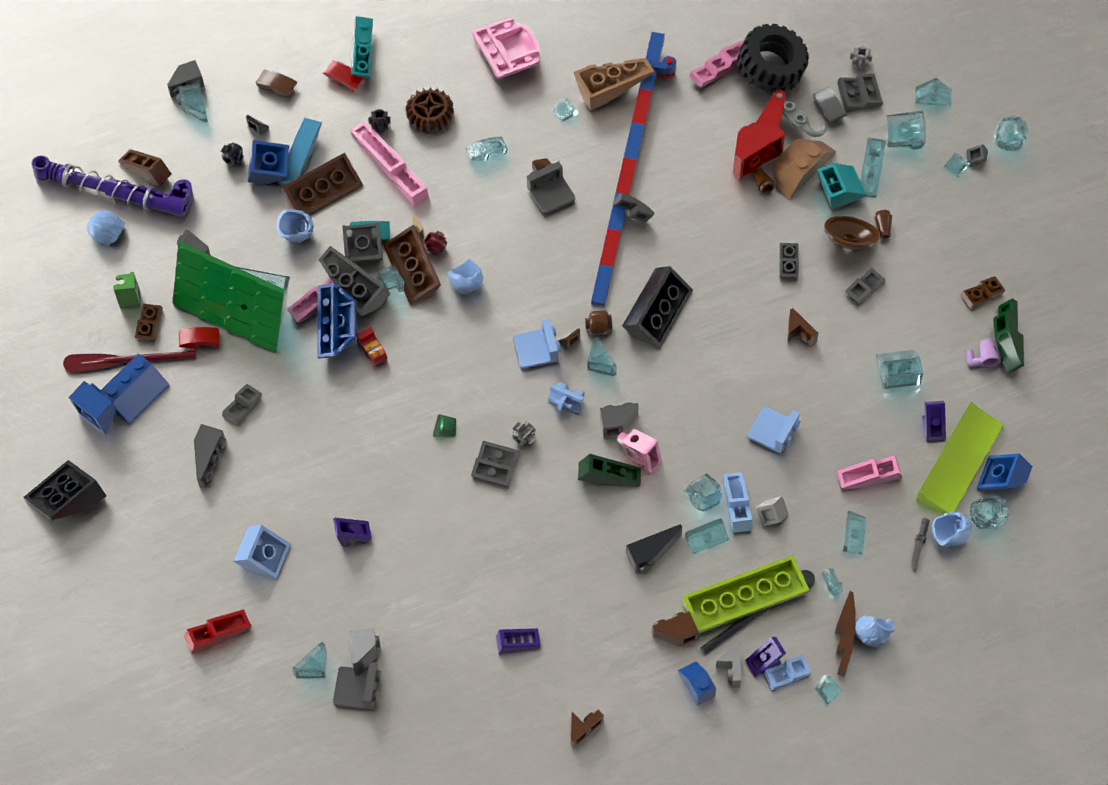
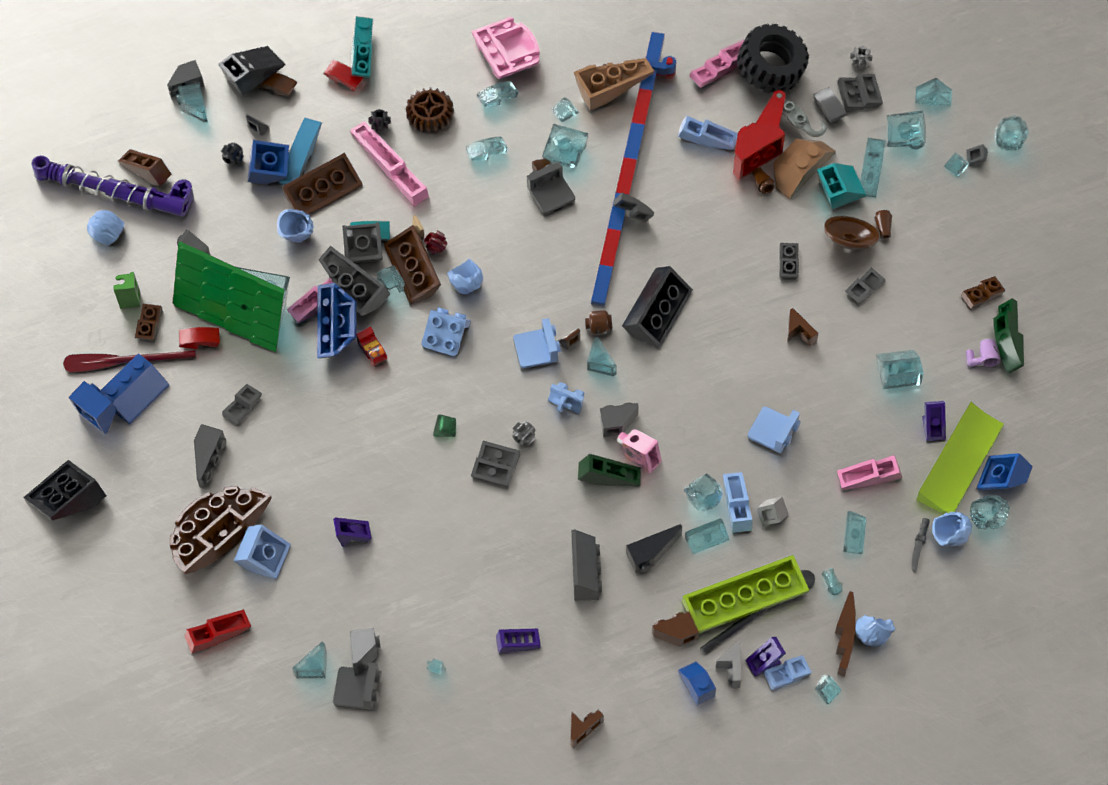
none -> reddish brown brick [169,486,272,574]
none -> black slope [218,46,286,96]
none -> light blue bracket [421,307,471,356]
none -> clear light blue plate [426,658,446,675]
none -> clear light blue slope [477,81,519,107]
none -> clear light blue slope [542,124,588,167]
none -> dark grey slope [571,530,602,601]
none -> light blue slope [678,116,738,150]

